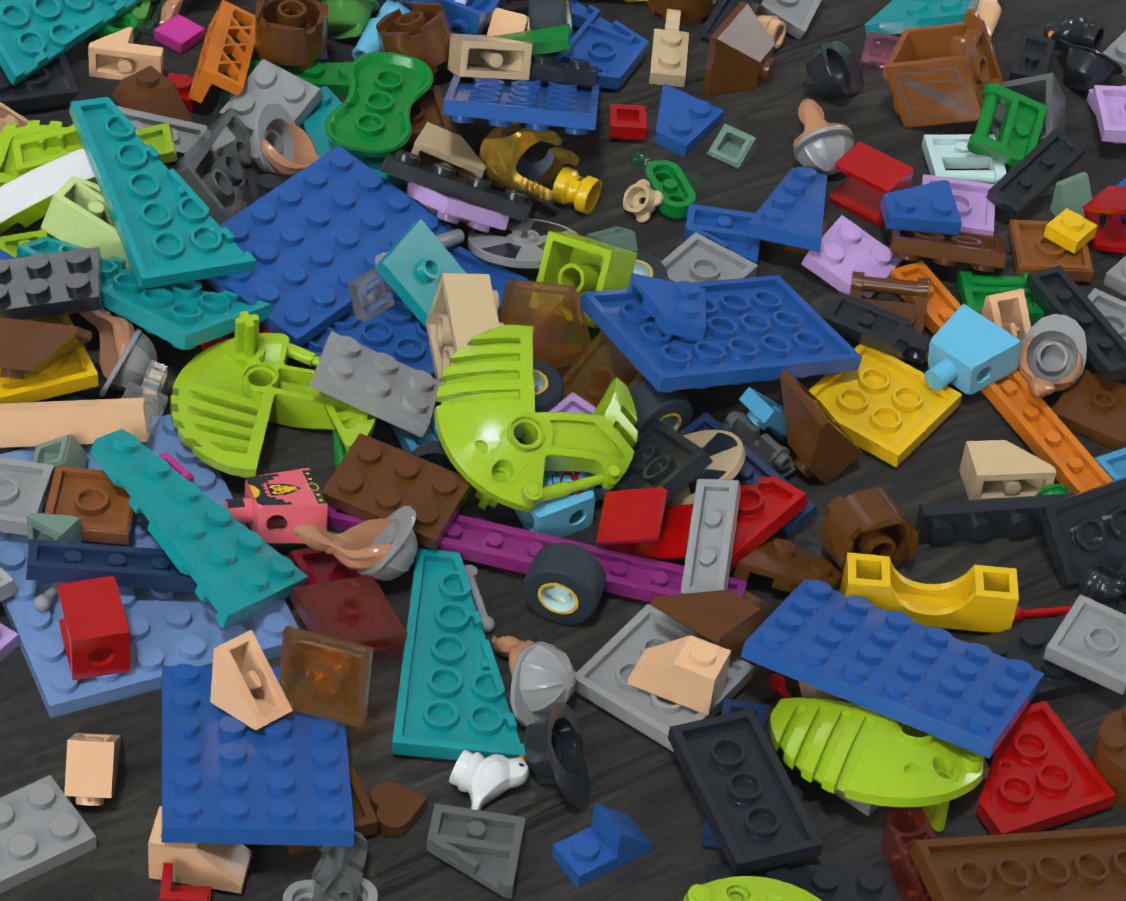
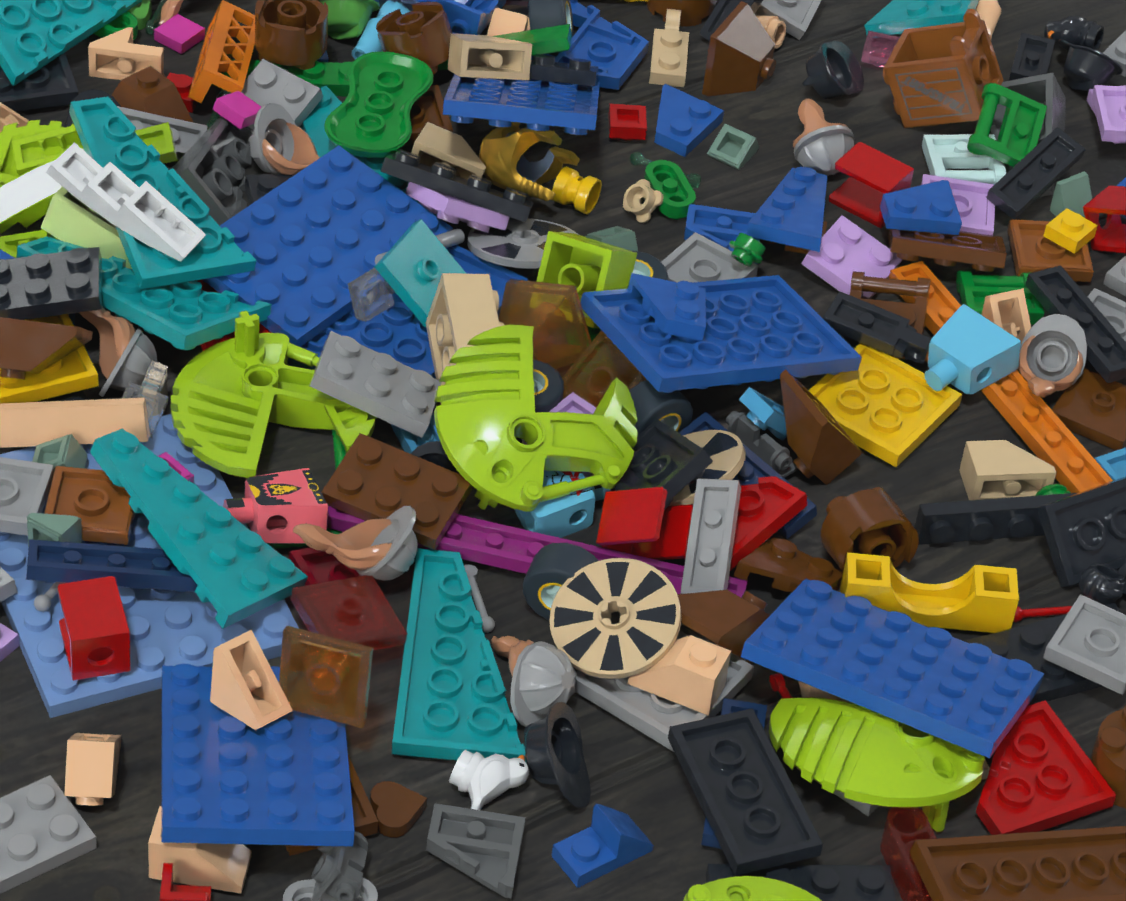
none -> white slope [46,142,206,262]
none -> dark pink tile [212,91,261,129]
none -> tan piece [549,558,682,679]
none -> green plate [729,233,766,267]

